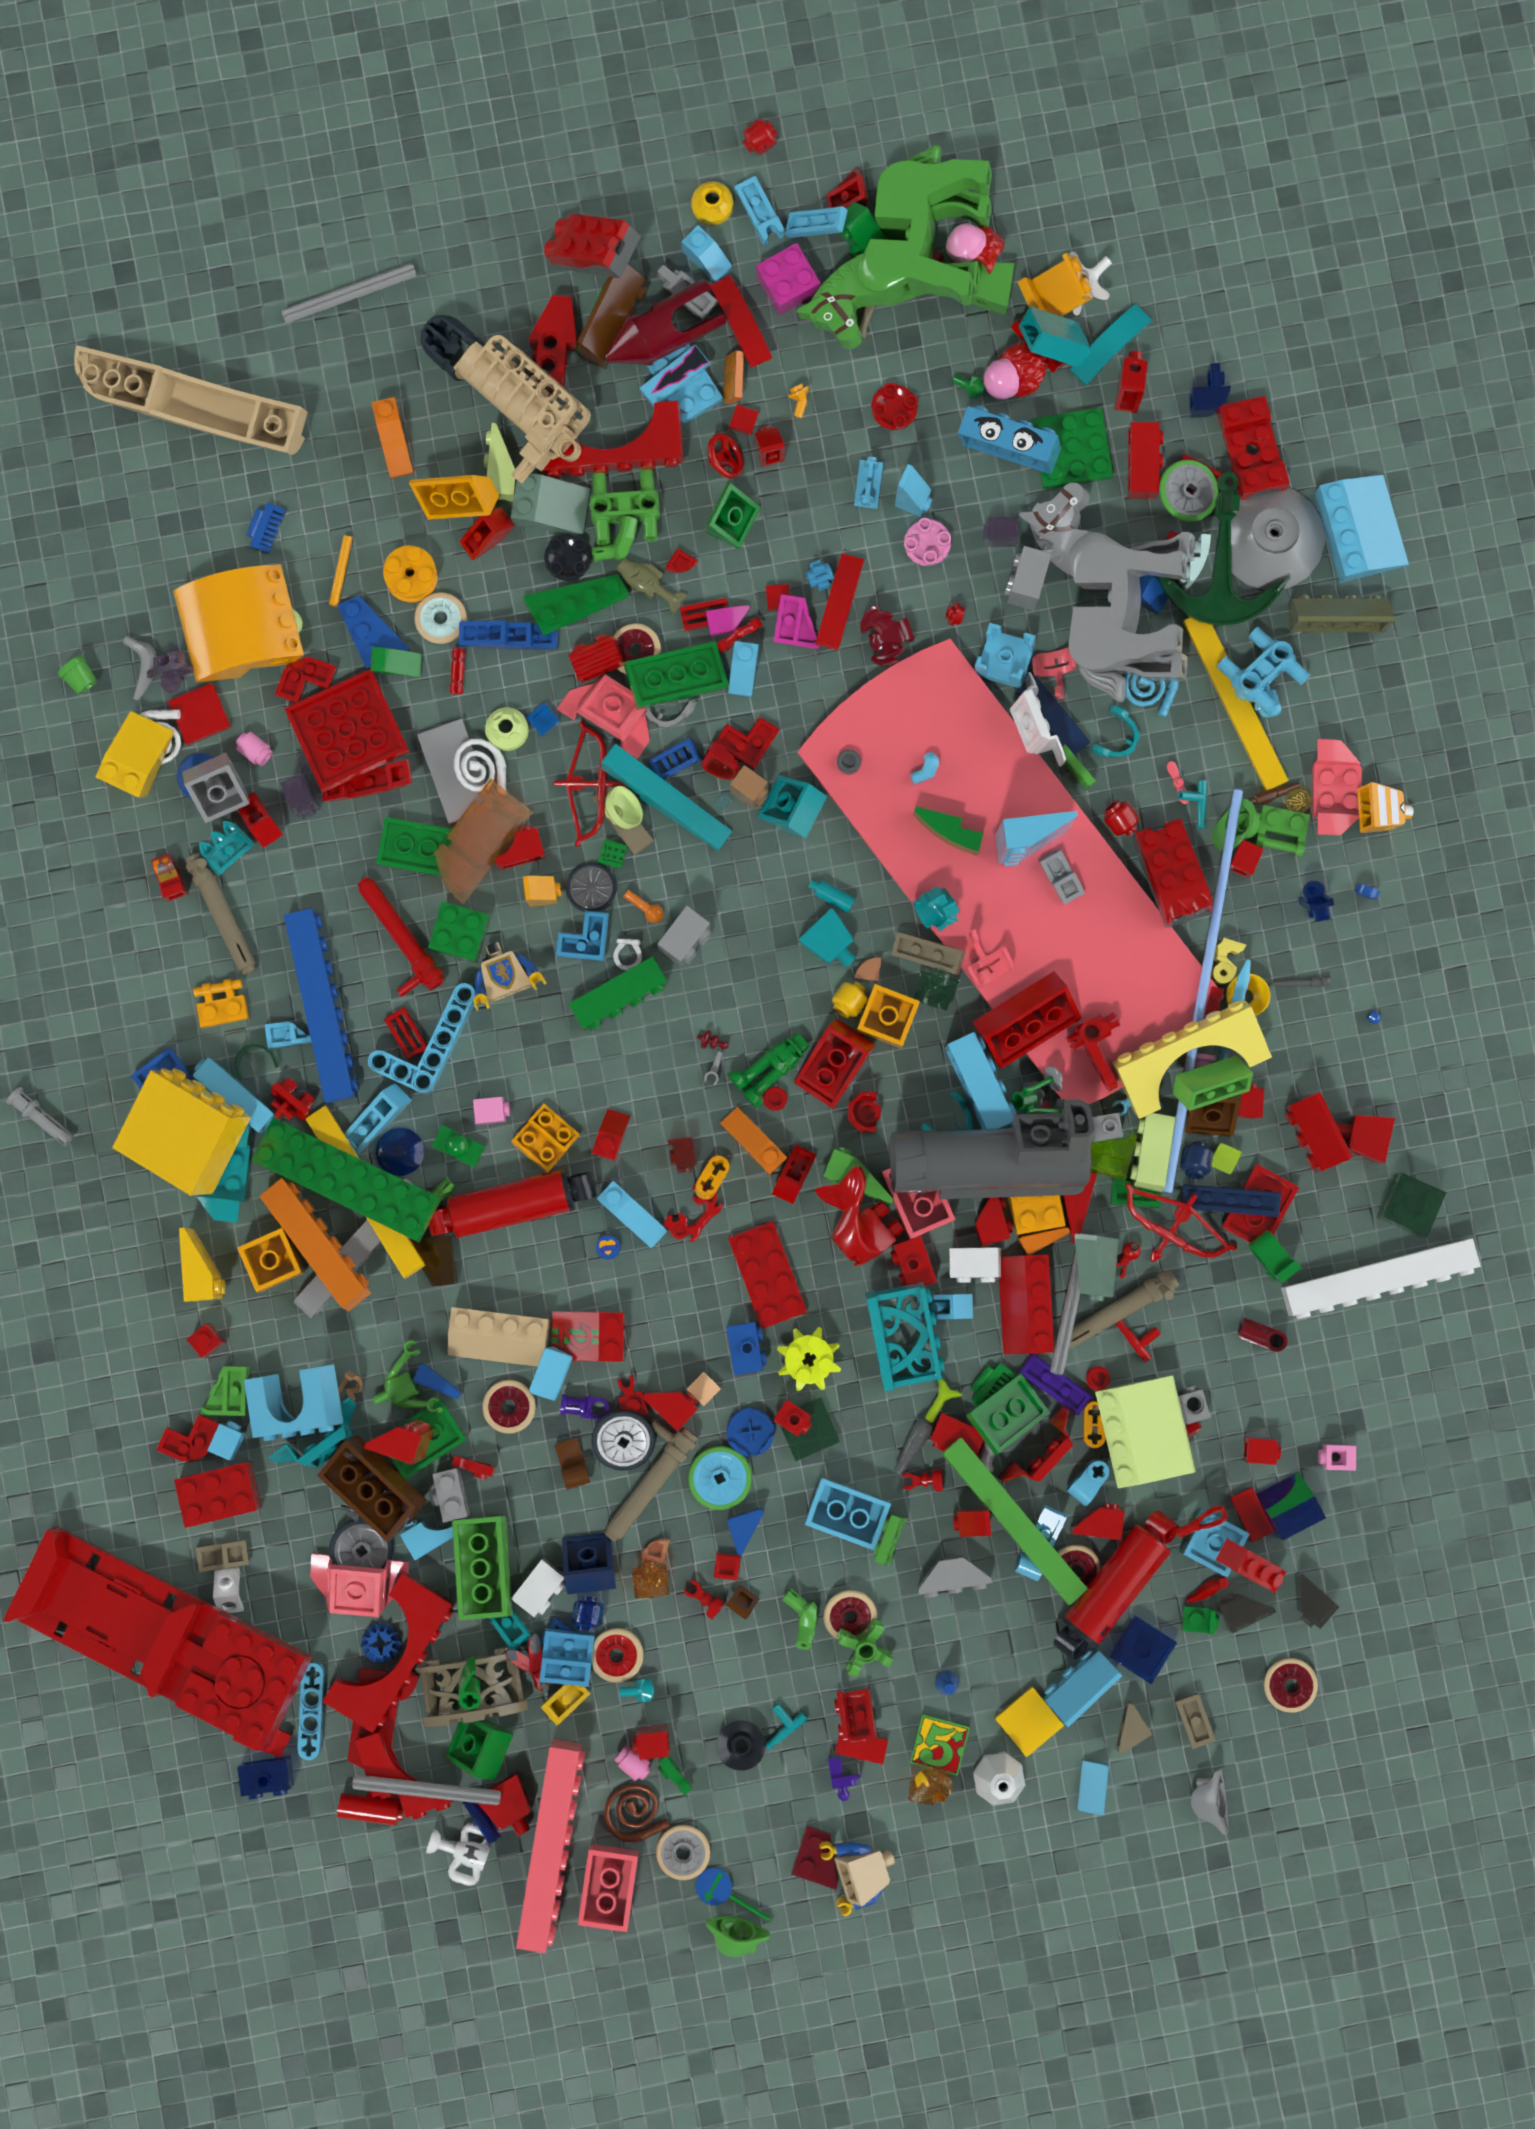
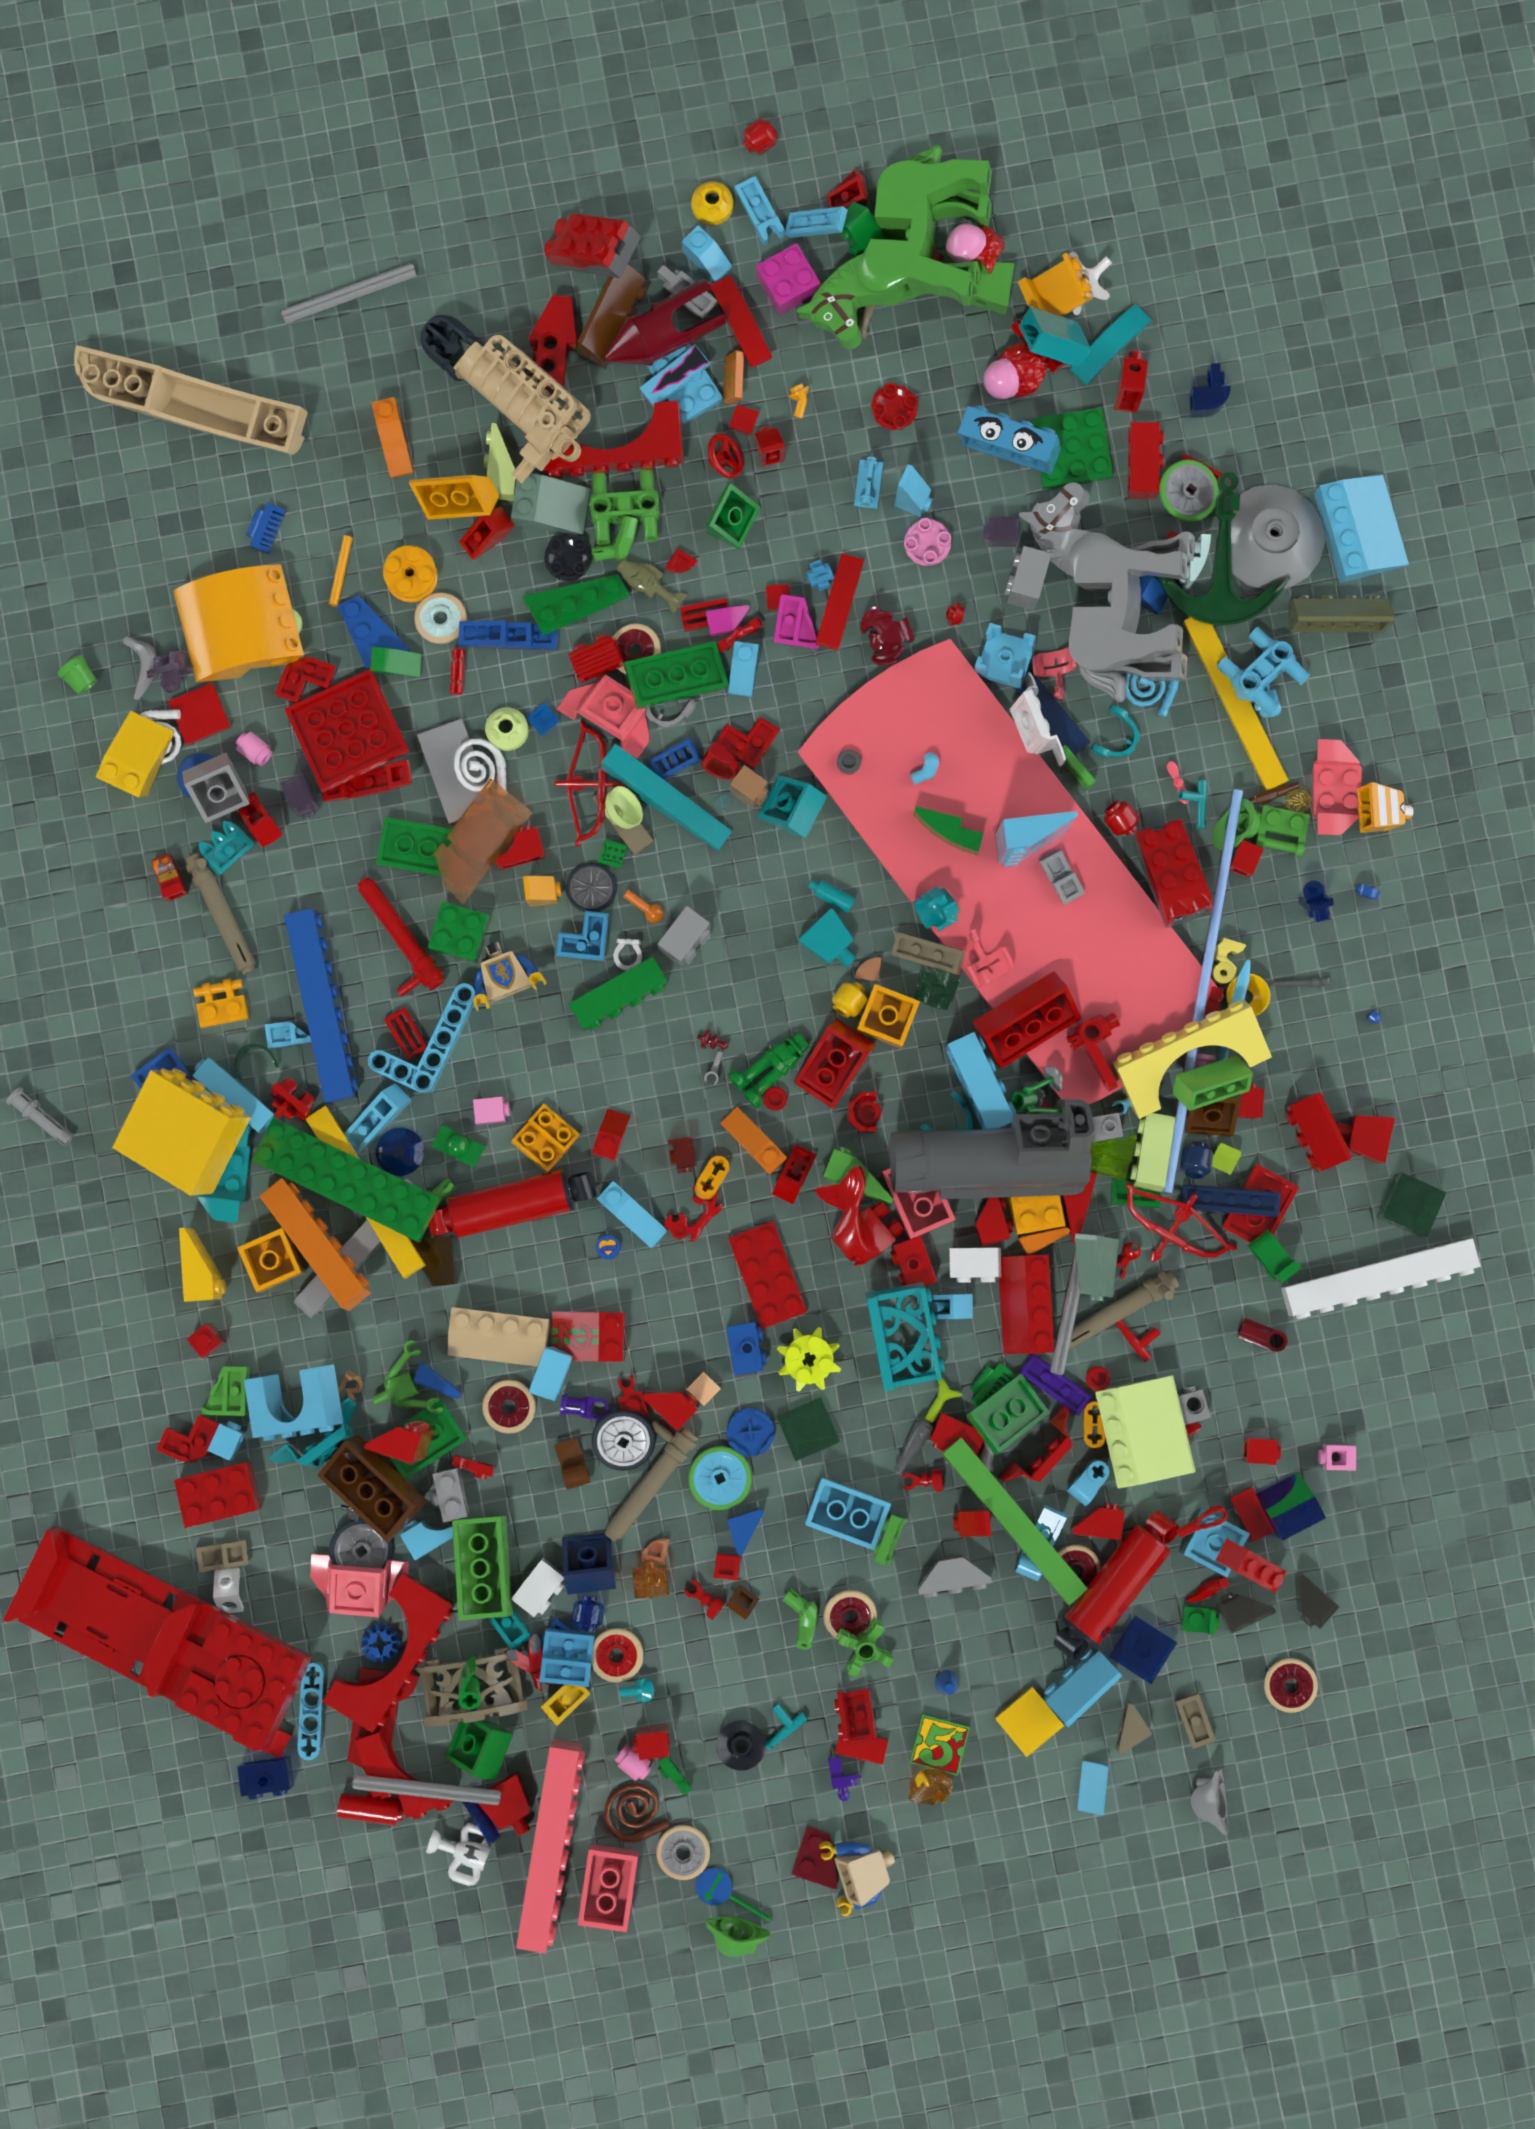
red brick [773,1399,812,1437] -> none
green plate [952,375,984,399] -> none
white cone [973,1751,1025,1806] -> none
red piece [1217,396,1290,500] -> none

